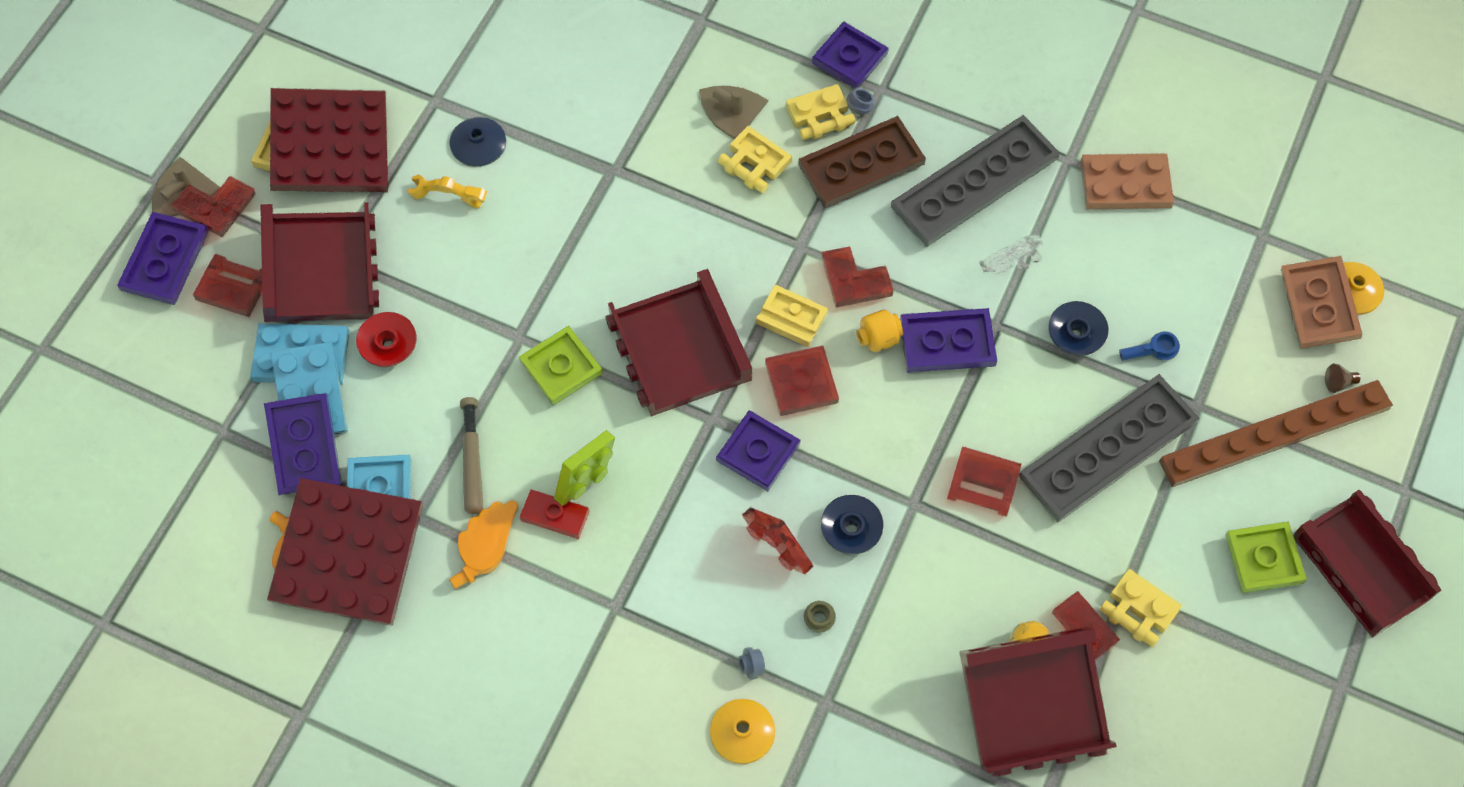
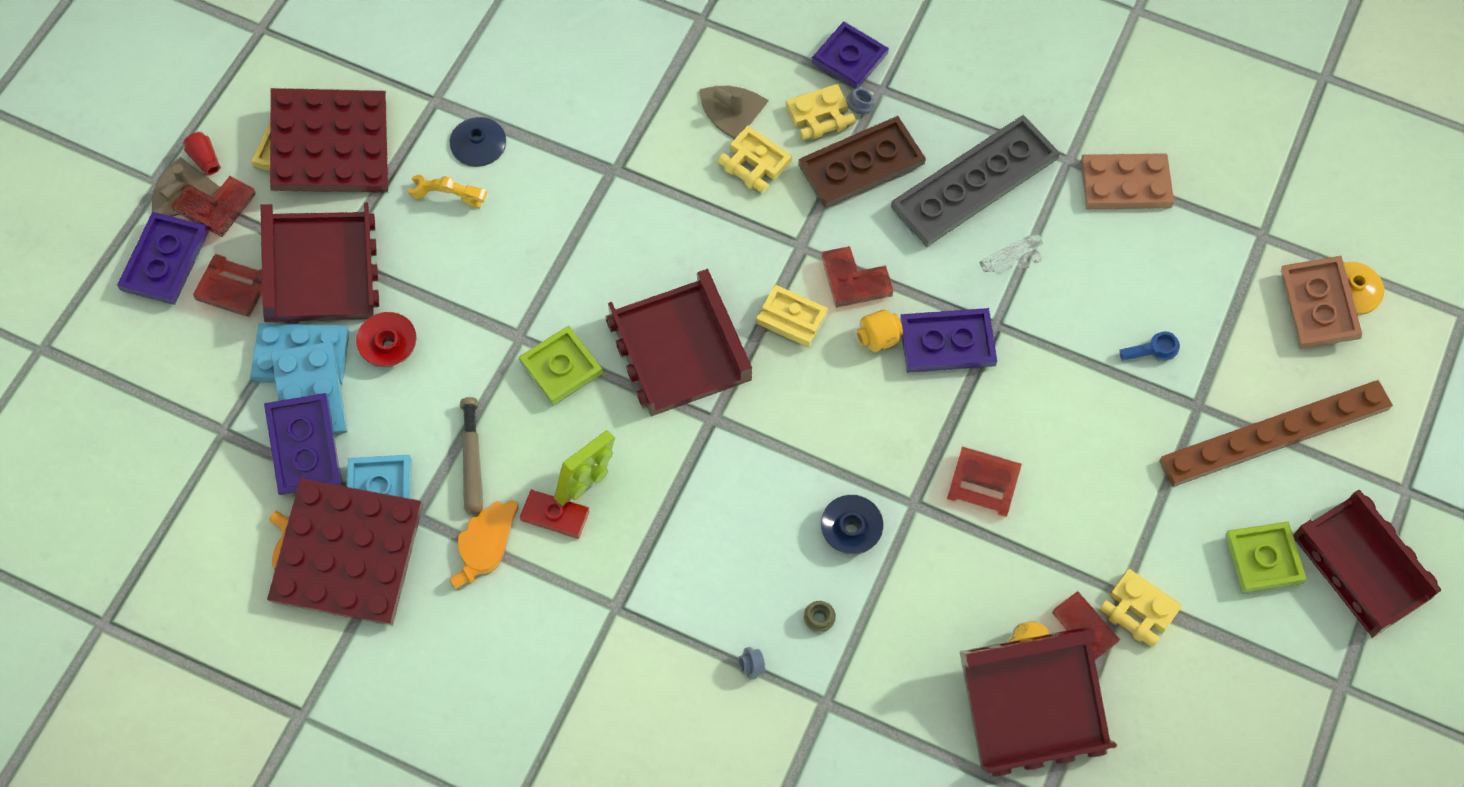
yellow dish [710,699,775,764] -> none
dark purple plate [716,410,801,492] -> none
clear red plate [742,507,814,574] -> none
clear red plate [765,345,839,416] -> none
dark grey plate [1018,374,1200,523] -> none
dark blue dish [1048,301,1109,356] -> none
reddish brown rock [1325,363,1361,393] -> none
none -> red cone [183,132,221,176]

